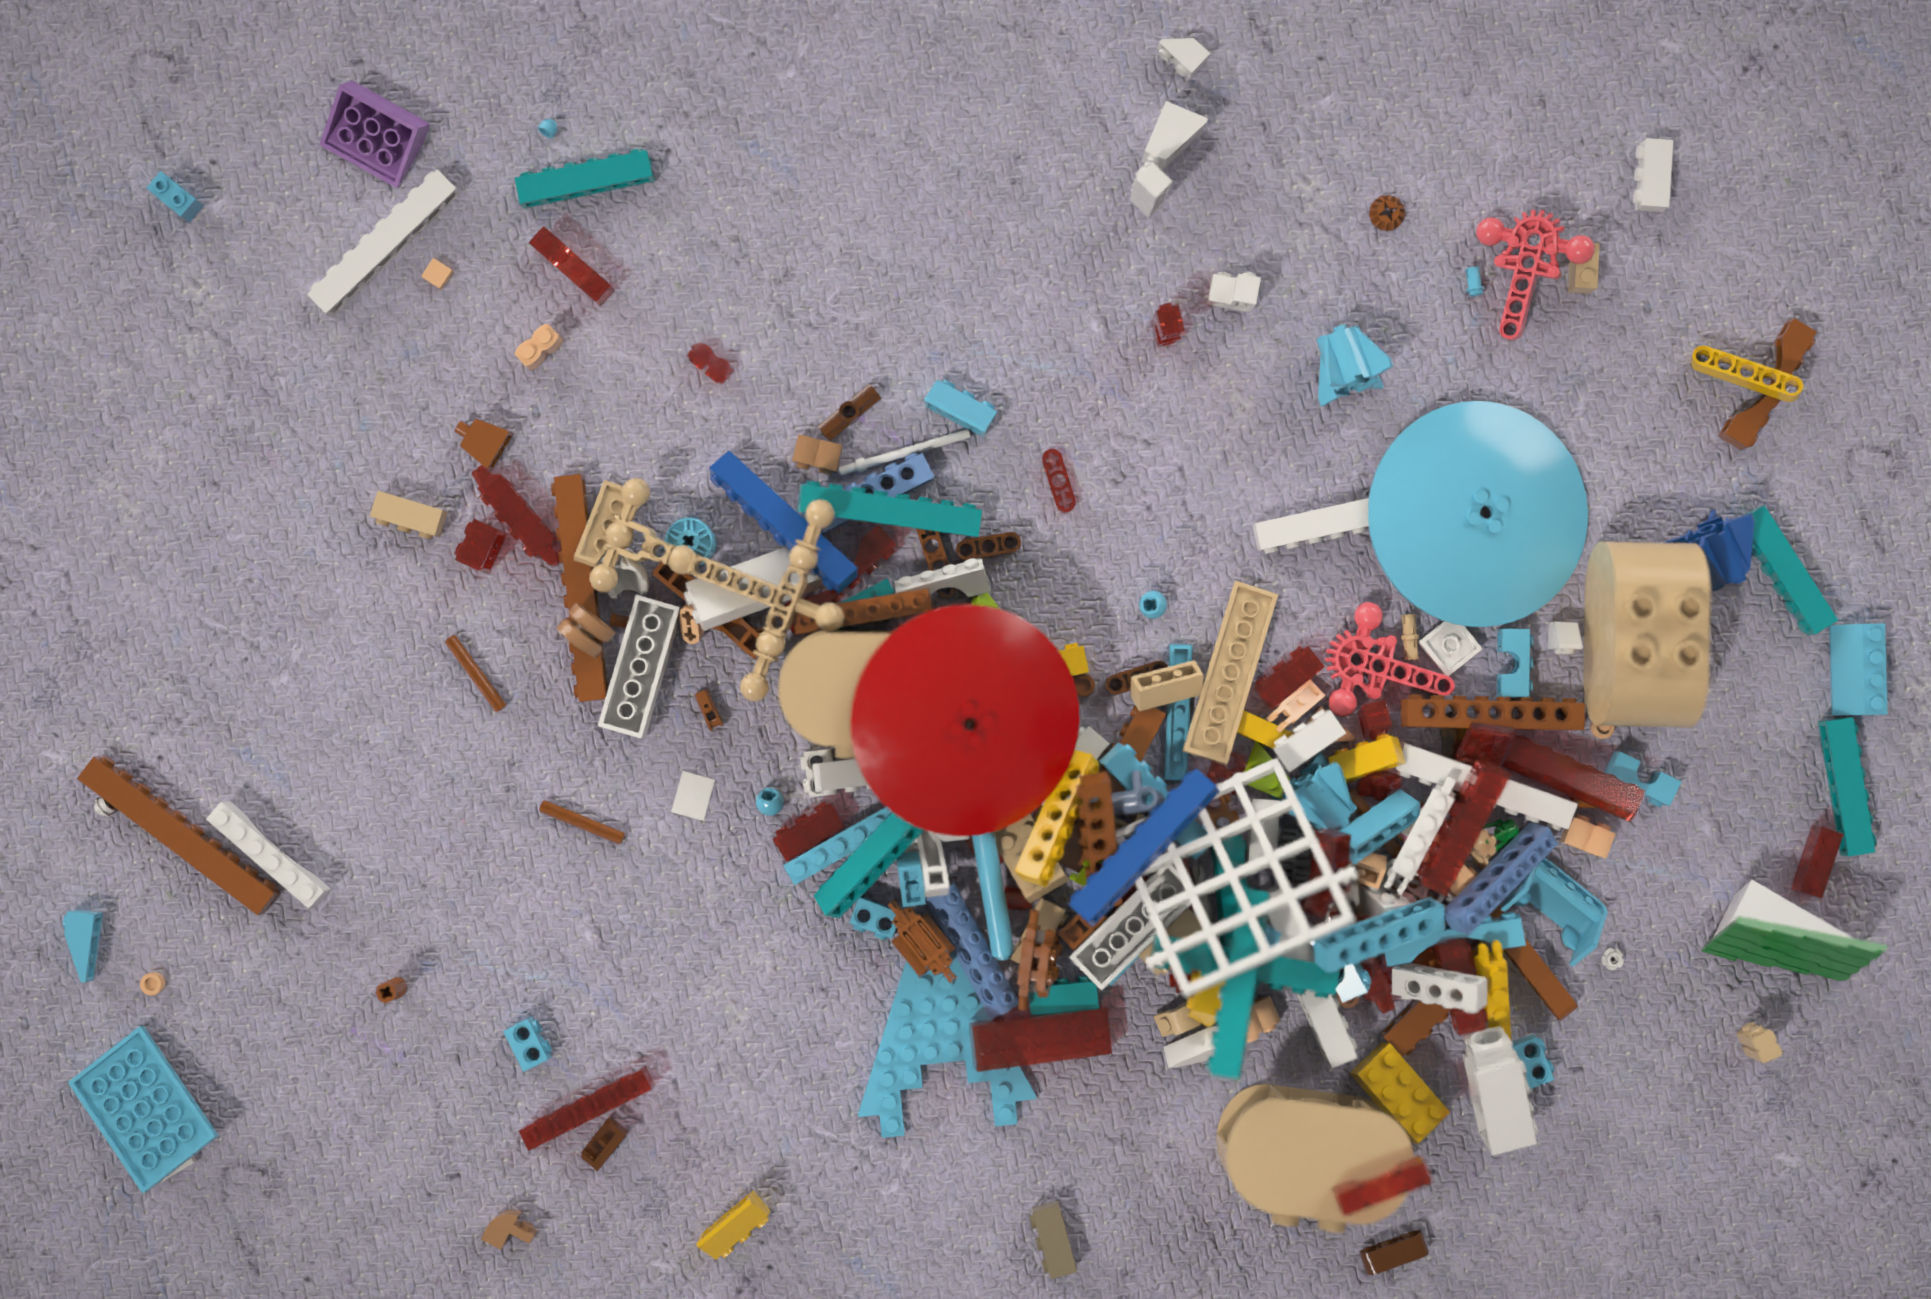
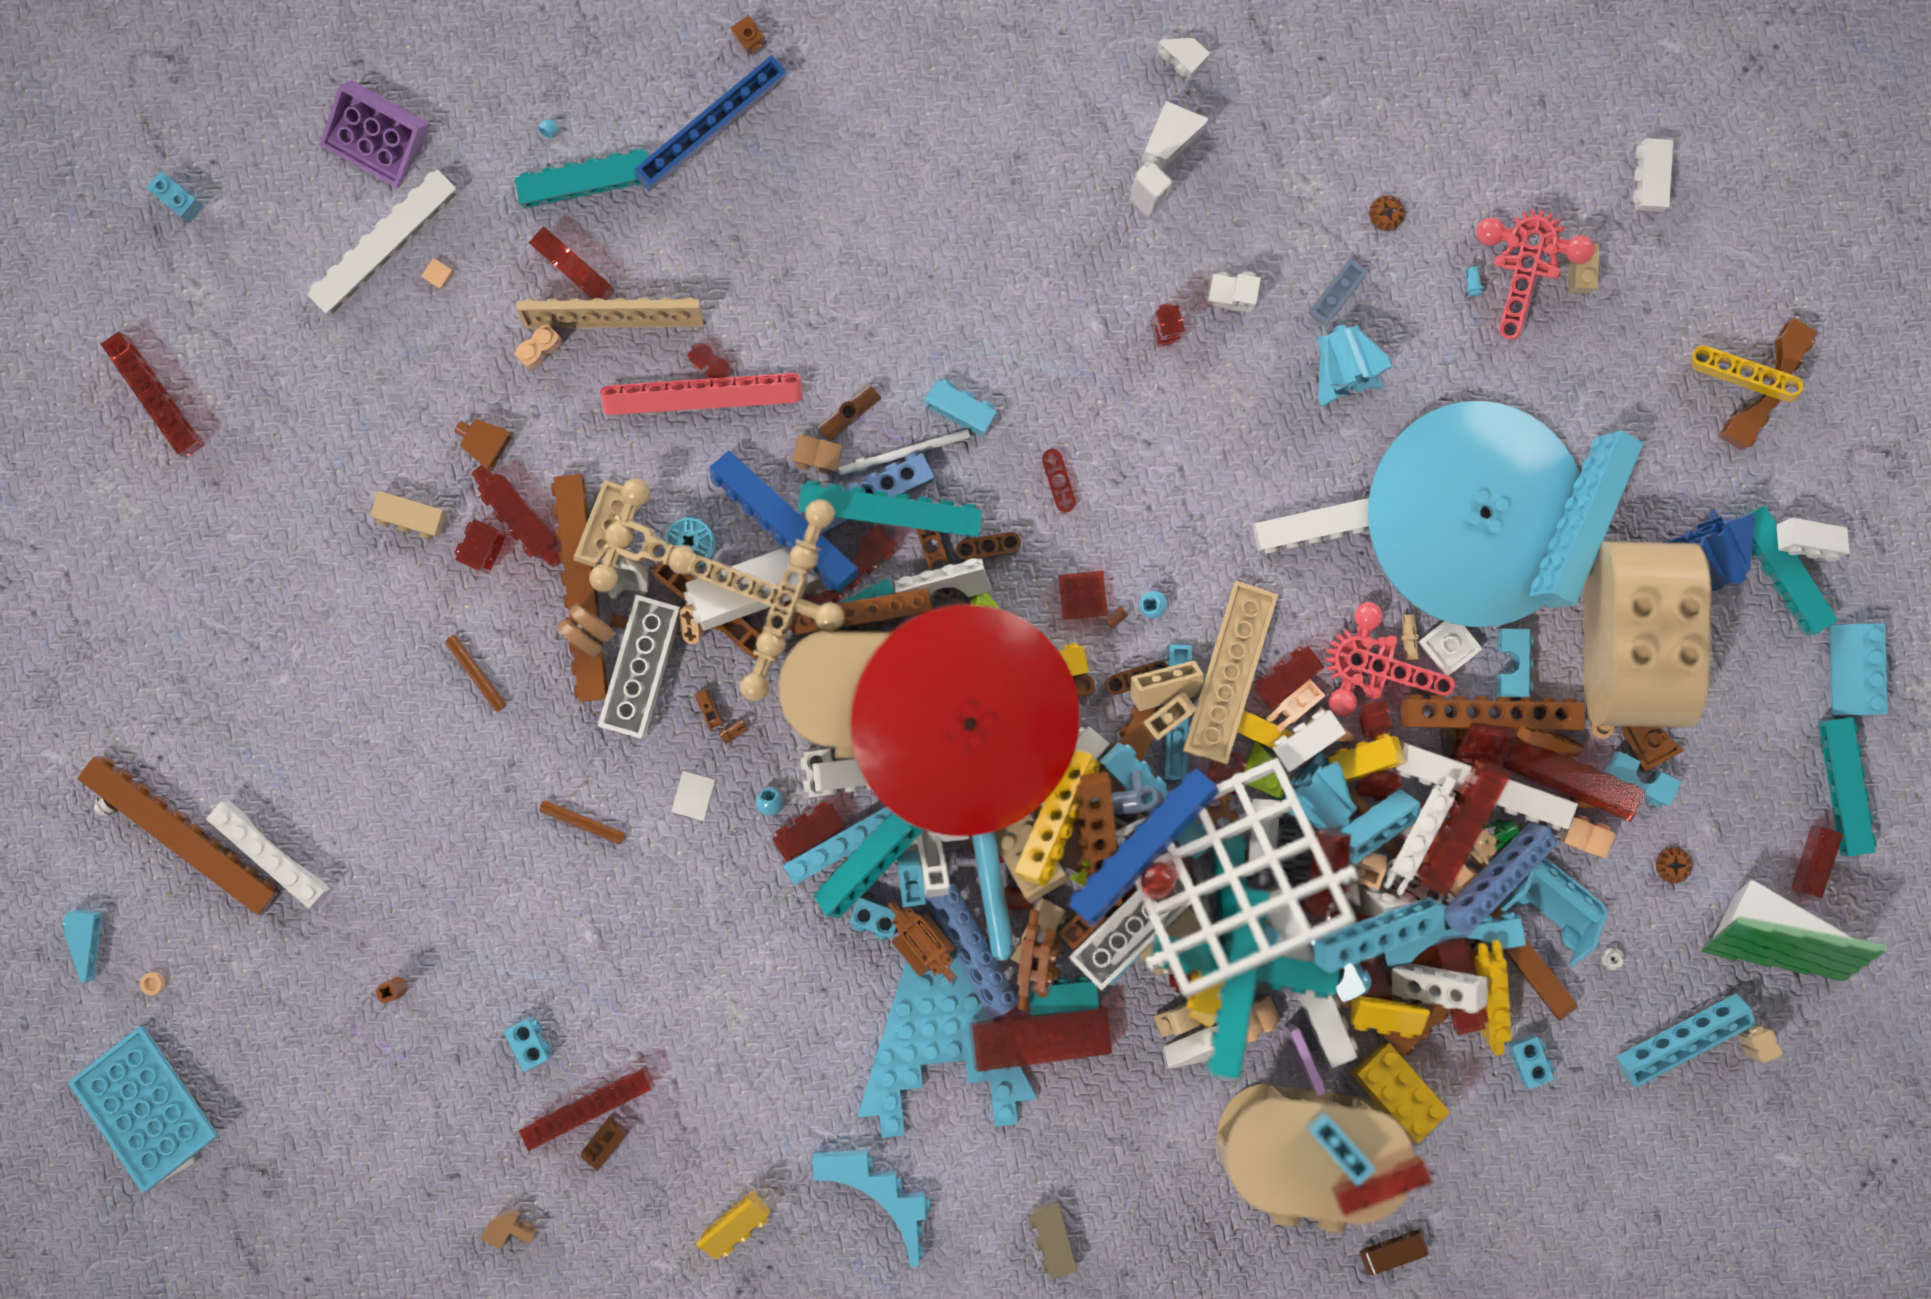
white piece [1462,1026,1538,1156] -> none
white slope [1548,622,1582,655] -> none
none -> clear red brick [100,331,205,458]
none -> tan plate [516,297,704,329]
none -> coral beam [600,373,803,415]
none -> blue brick [634,55,787,192]
none -> dark orange pin [718,718,749,745]
none -> dark orange brick [730,15,766,56]
none -> medium azure arch [812,1150,930,1267]
none -> clear red plate [1058,570,1108,620]
none -> dark orange piece [1105,606,1128,629]
none -> clear red hair [1140,862,1177,900]
none -> tan brick [1143,692,1197,740]
none -> lavender tile [1285,1023,1326,1096]
none -> medium azure brick [1306,1111,1375,1185]
none -> sand blue plate [1308,258,1368,327]
none -> yellow slope [1349,996,1429,1038]
none -> dark orange beam [1516,723,1584,757]
none -> medium azure brick [1529,430,1644,609]
none -> medium azure brick [1616,993,1756,1088]
none -> dark orange wing [1618,726,1685,772]
none -> dark orange gear [1656,847,1693,884]
none -> white brick [1777,518,1849,562]

